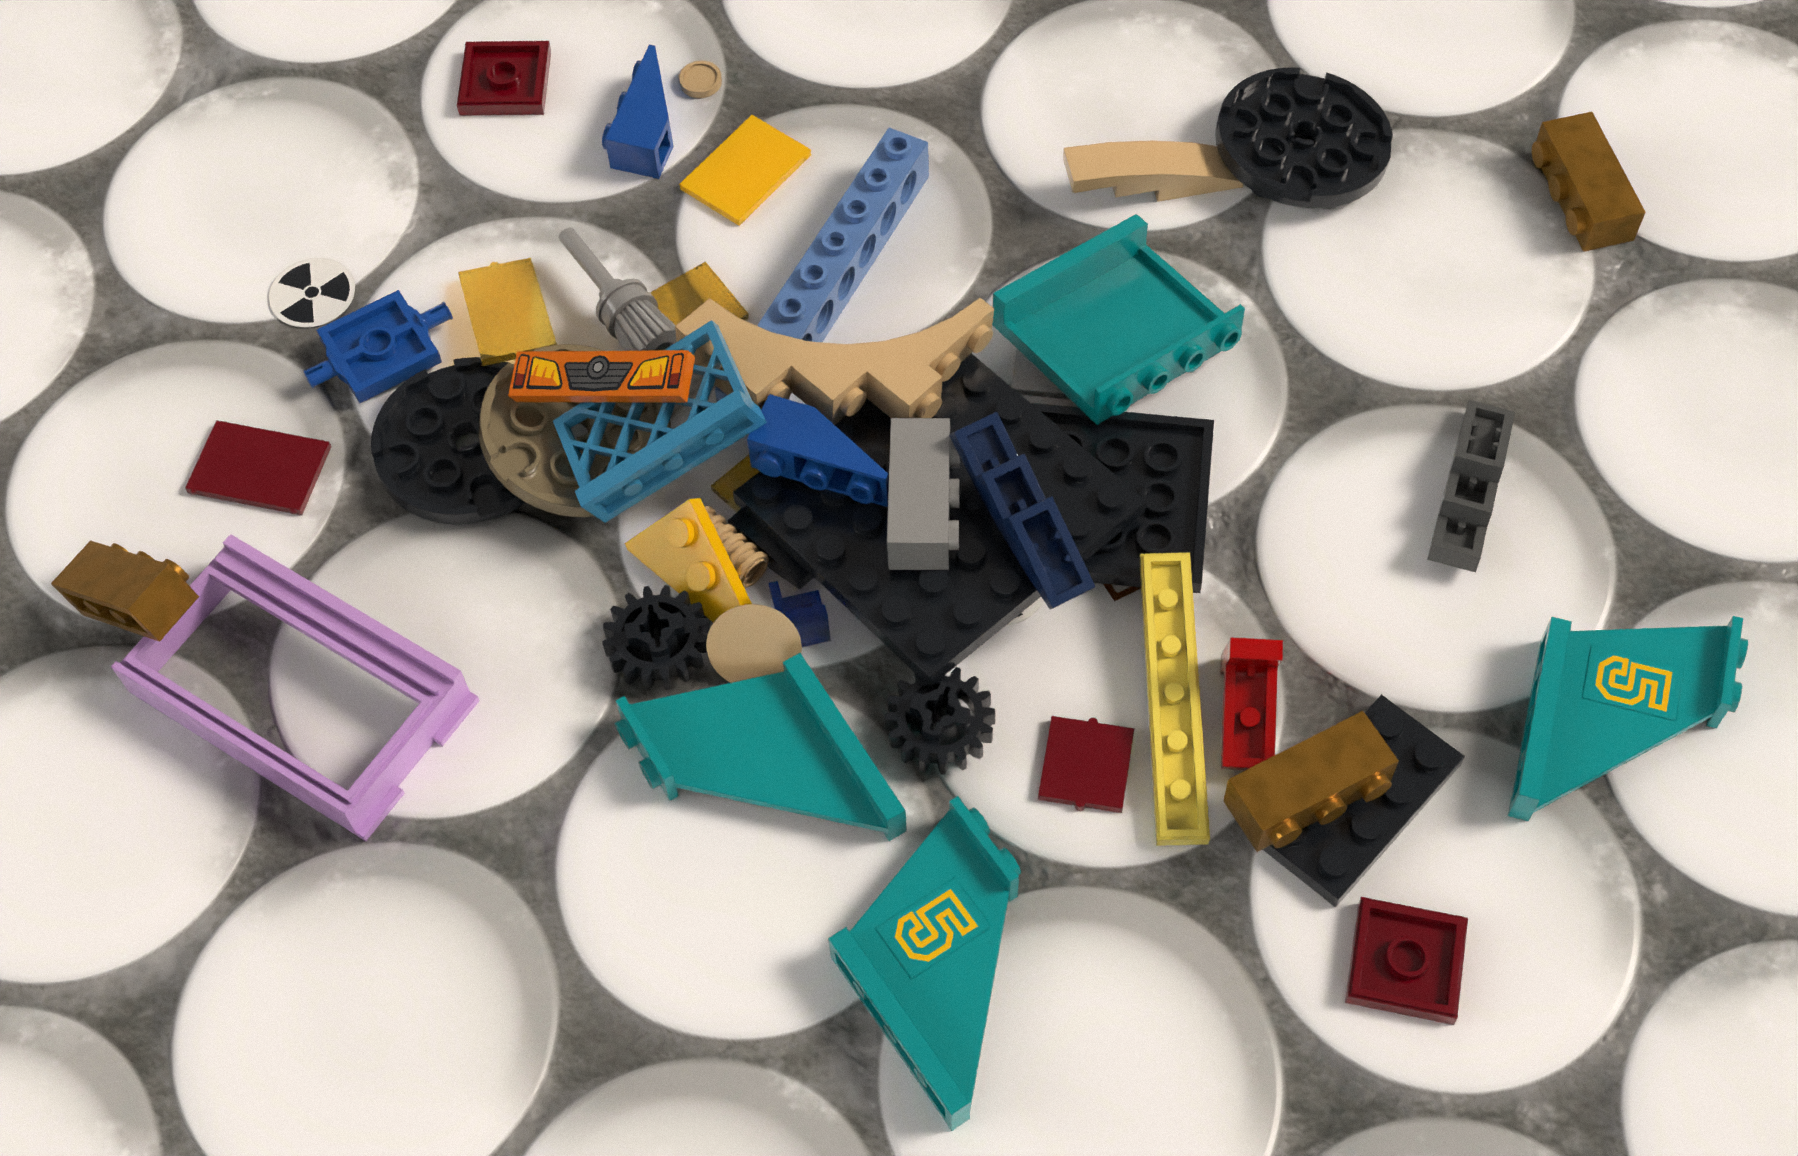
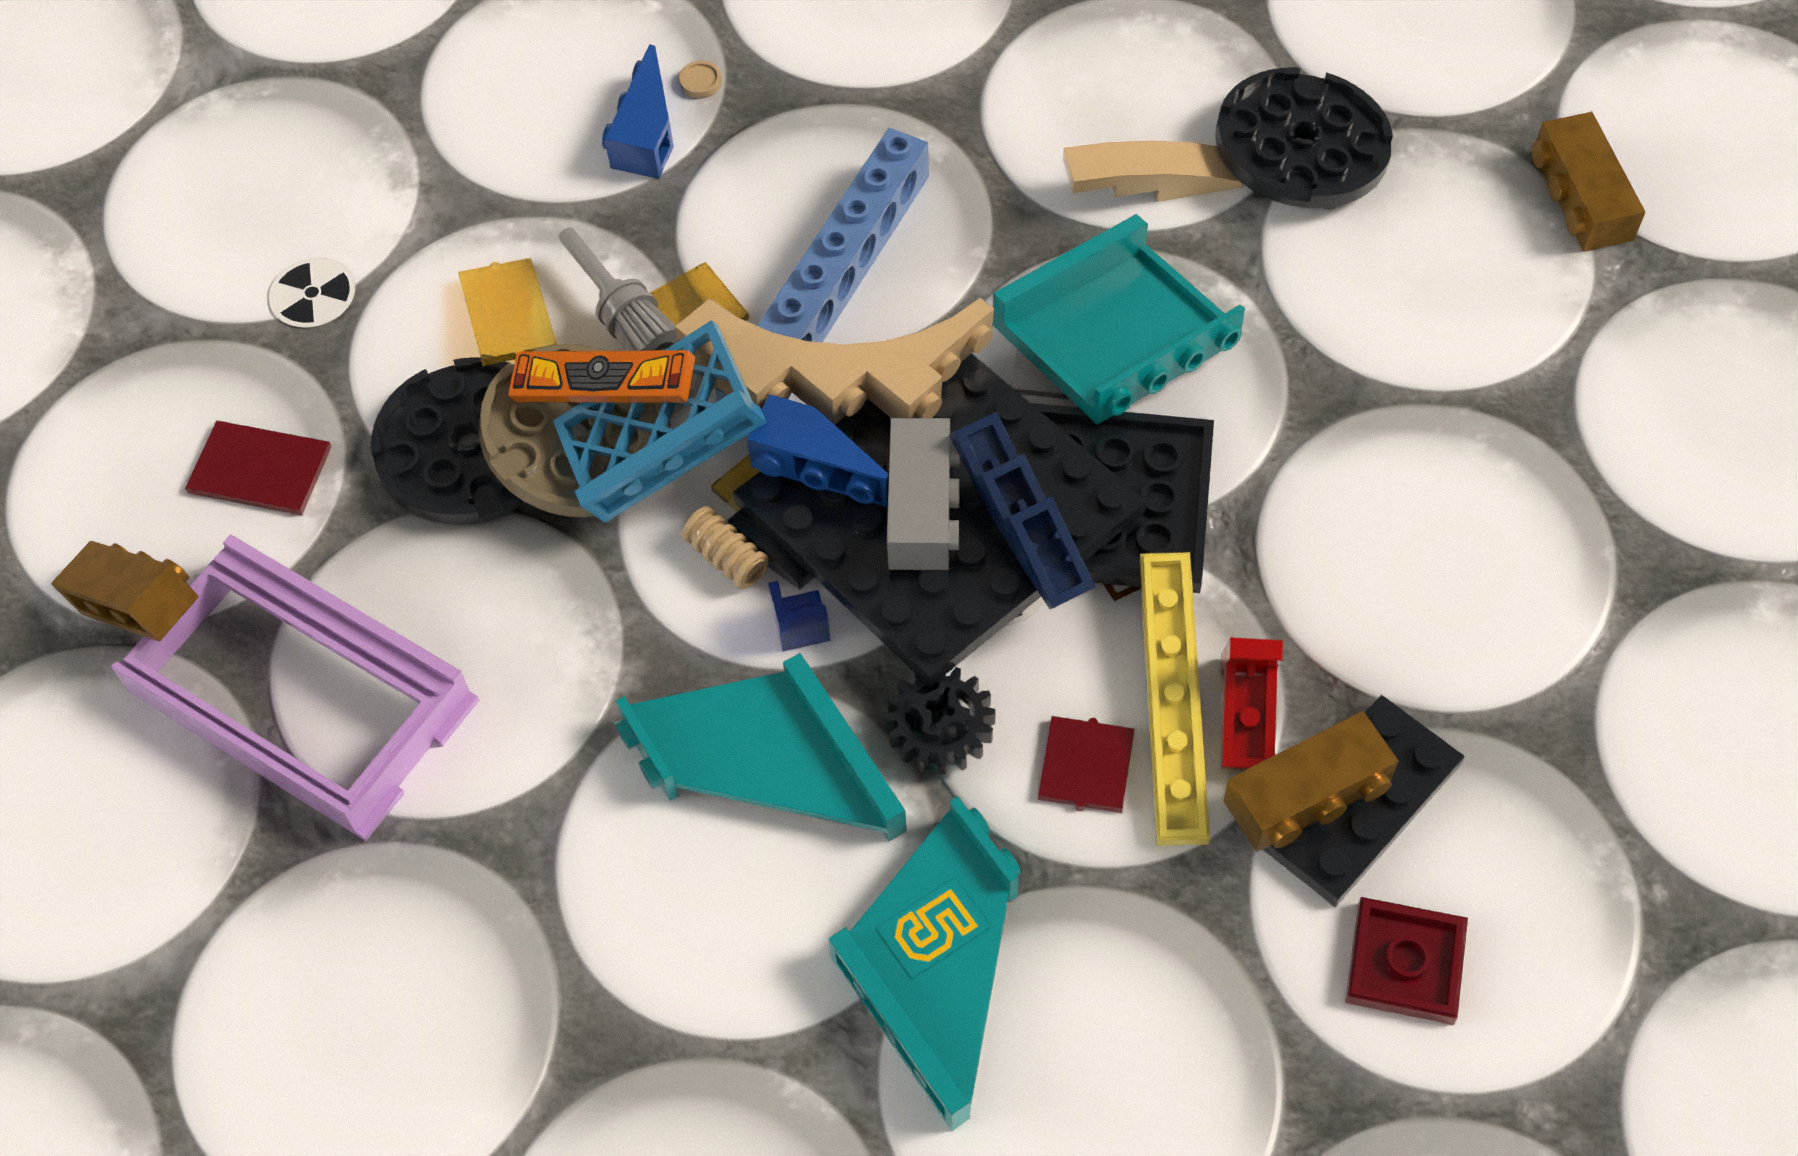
blue plate [303,290,453,404] -> none
dark red tile [457,41,551,116] -> none
black gear [602,585,710,691] -> none
yellow wing [624,498,752,623] -> none
yellow piece [679,115,811,226] -> none
tan sticker [706,604,802,683] -> none
dark grey slope [1427,400,1515,573] -> none
teal piece [1508,616,1748,821] -> none

